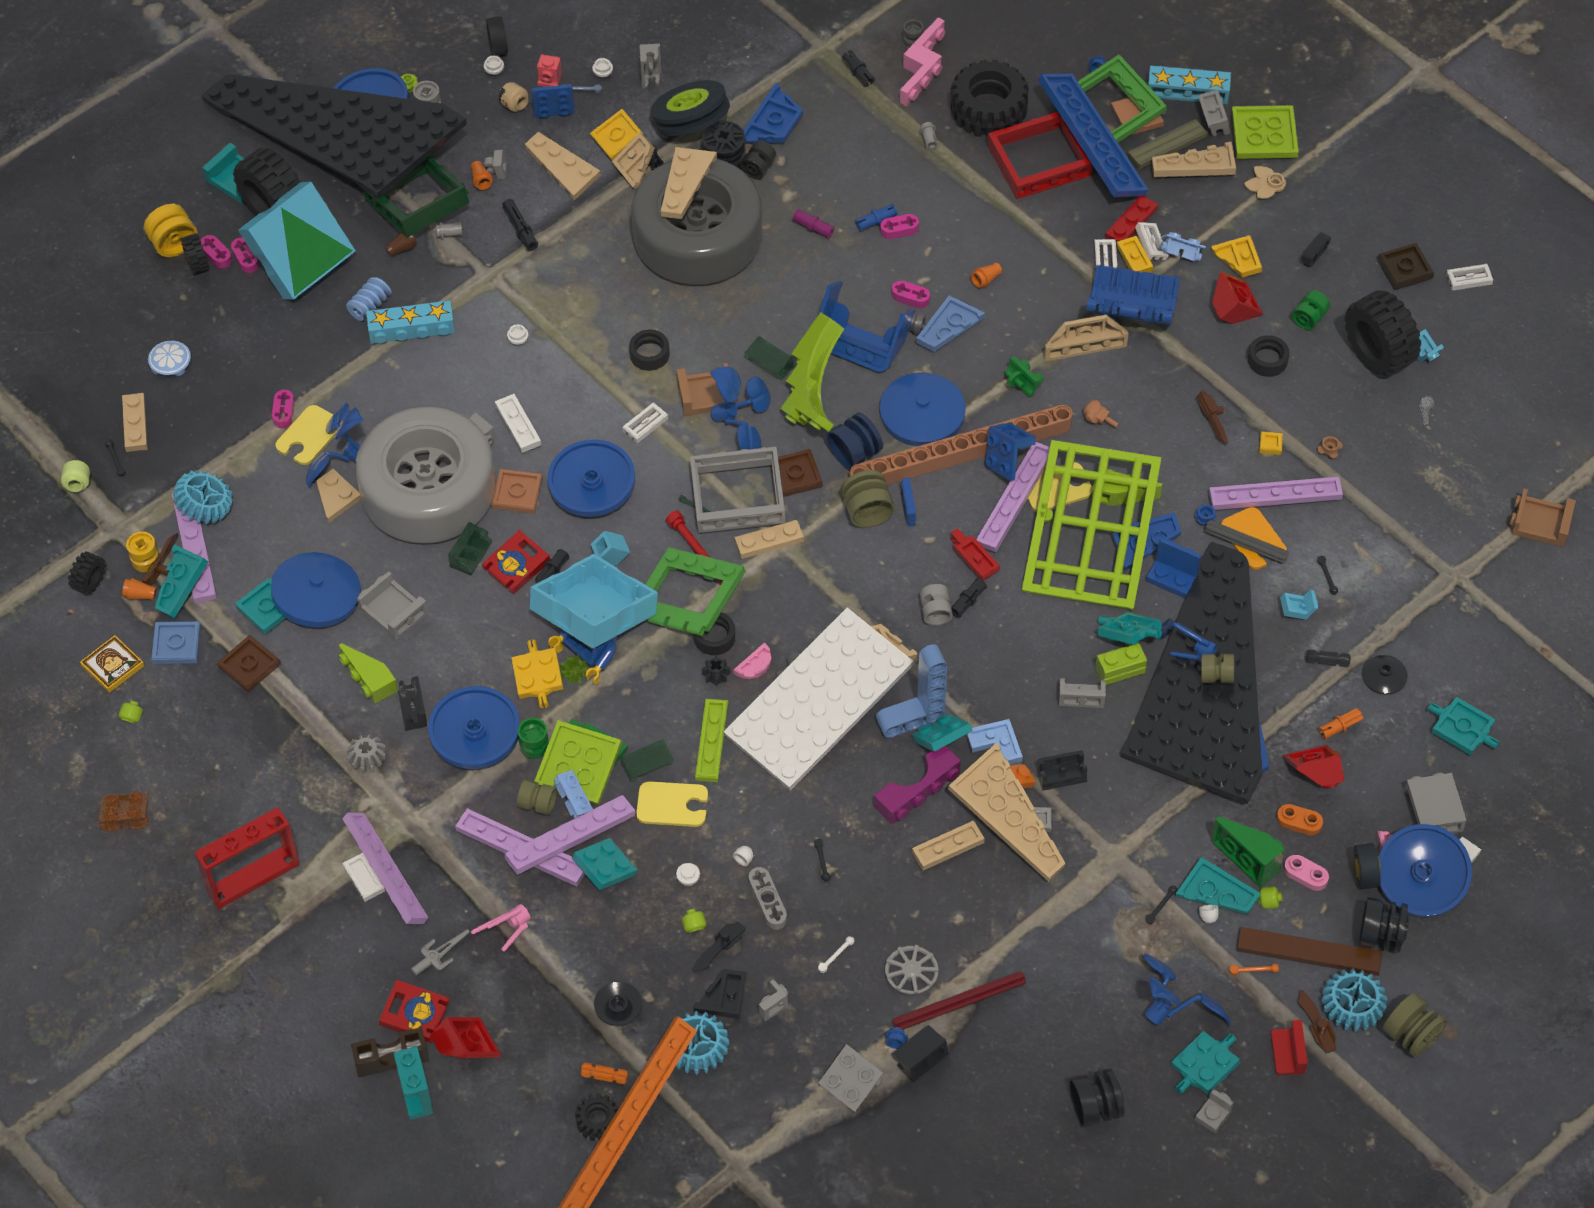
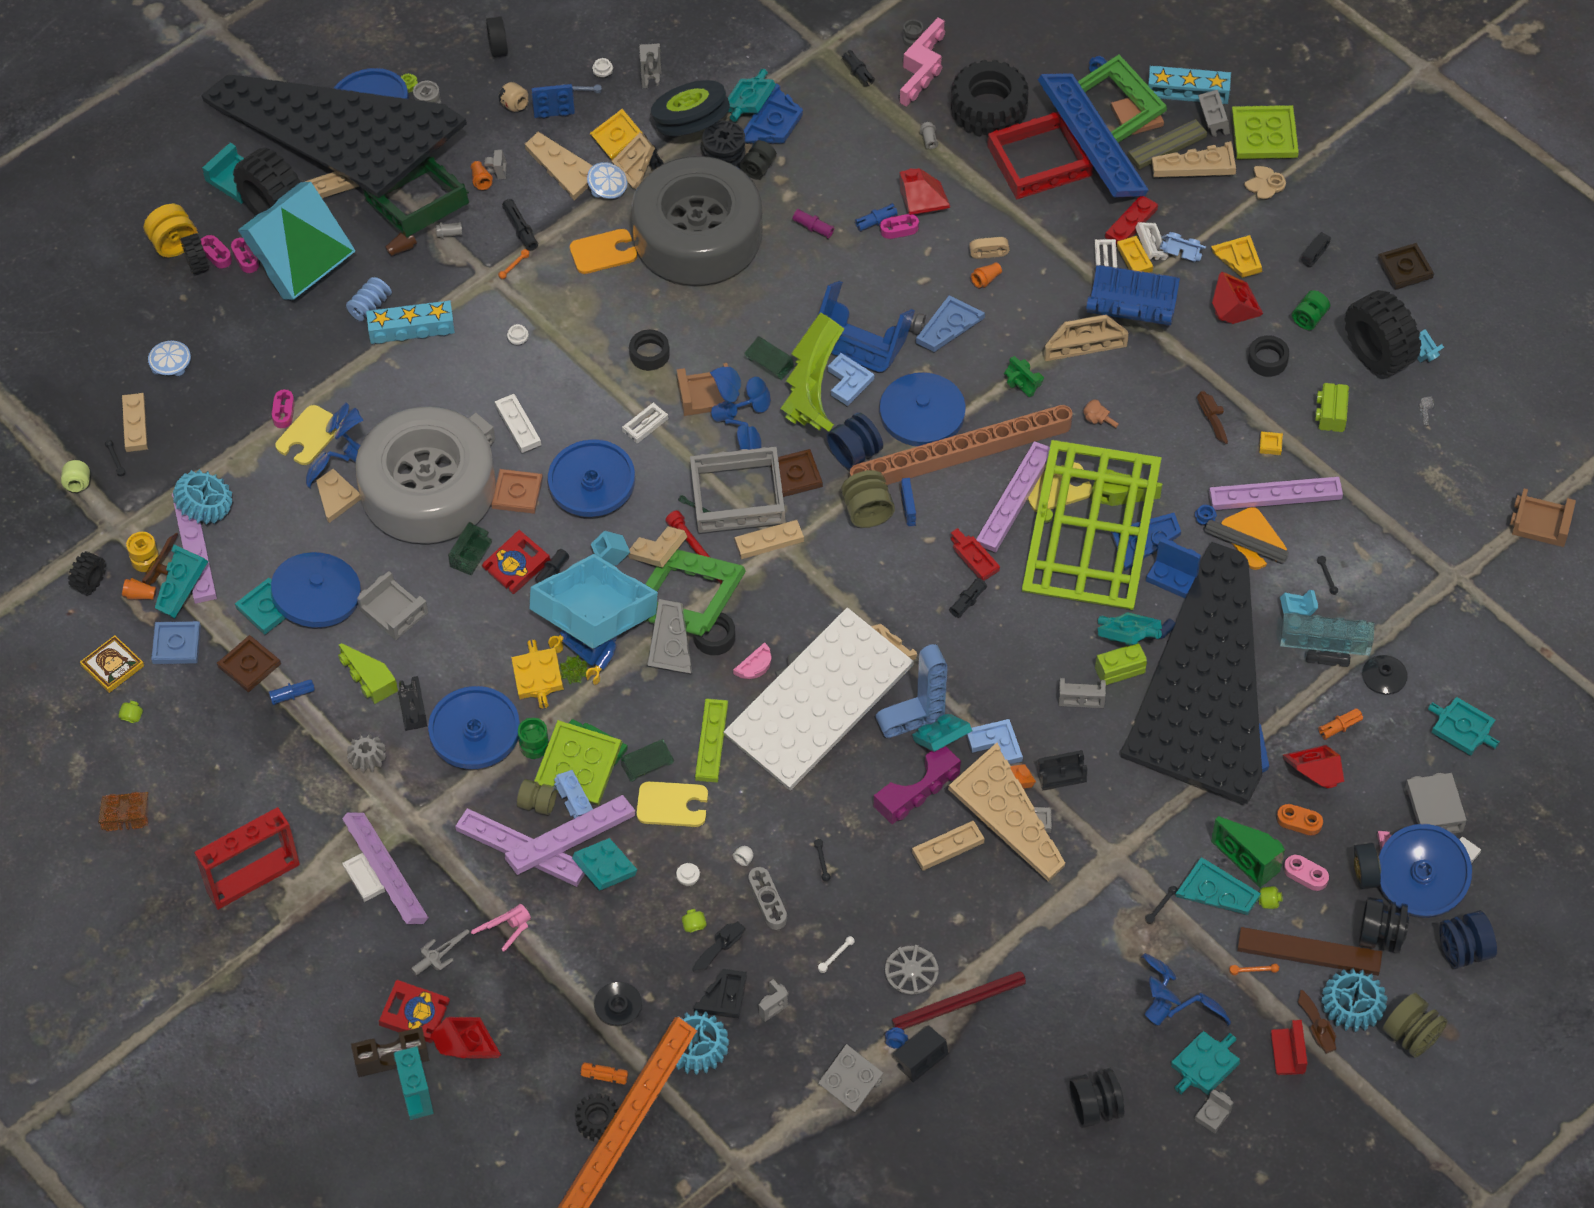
white plate [484,56,504,75] -> none
coral brick [537,55,562,87] -> none
tan wing [661,147,717,219] -> none
black gear [702,656,731,686] -> none
dark pink beam [892,281,930,308] -> none
light grey wheel [920,584,953,626] -> none
blue bracket [985,422,1036,481] -> none
blue plant [1170,623,1217,663] -> none
white hinge [1199,905,1219,924] -> none
olive wheel [1202,654,1234,683] -> none
medium nougat plate [1318,436,1343,459] -> none
white tile [1446,264,1493,291] -> none
none -> blue axle [268,680,315,705]
none -> tan plate [305,172,359,198]
none -> orange hinge [498,249,529,279]
none -> light orange piece [570,229,637,274]
none -> dish [587,162,627,199]
none -> tan plate [628,526,687,567]
none -> light grey wing [647,599,692,674]
none -> teal plate [728,69,776,122]
none -> light blue plate [828,353,874,406]
none -> red slope [899,168,950,215]
none -> tan beam [969,237,1010,259]
none -> clear light blue brick [1280,613,1374,656]
none -> lime brick [1315,383,1349,432]
none -> dark blue wheel [1439,910,1497,969]

